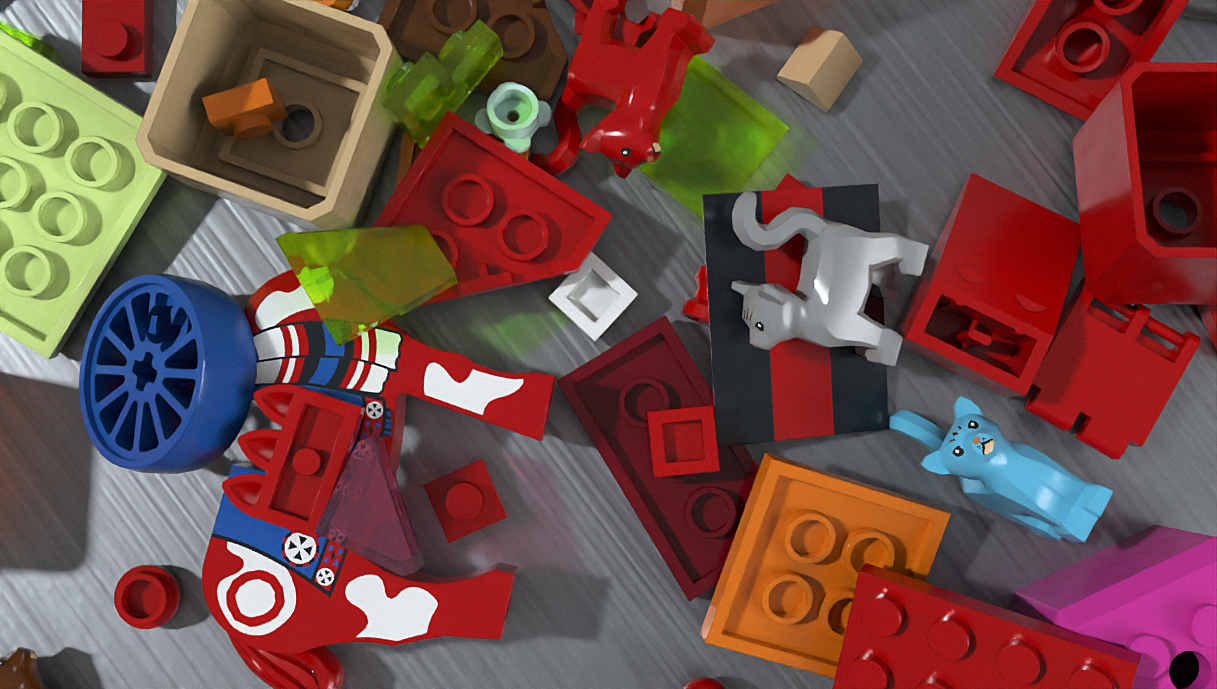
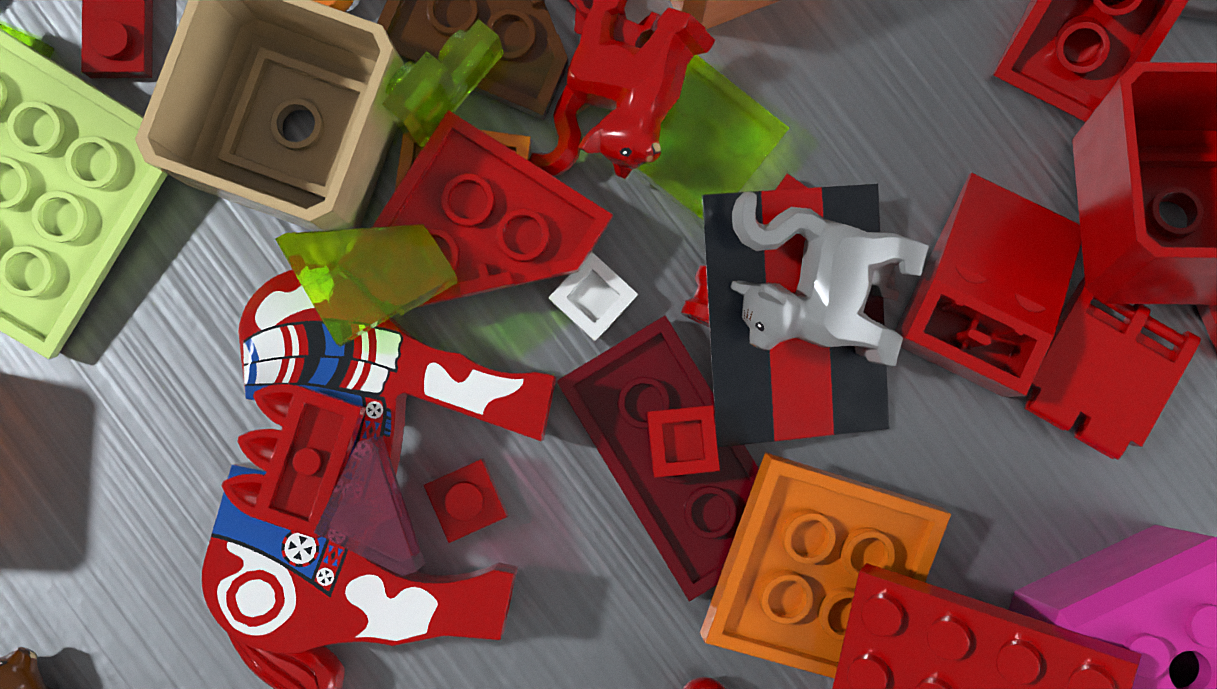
blue piece [79,274,256,474] -> none
red plate [114,564,181,629] -> none
orange plate [202,78,289,140] -> none
light aqua plate [475,82,552,154] -> none
tan slope [776,26,863,113] -> none
medium azure animal [889,396,1114,543] -> none

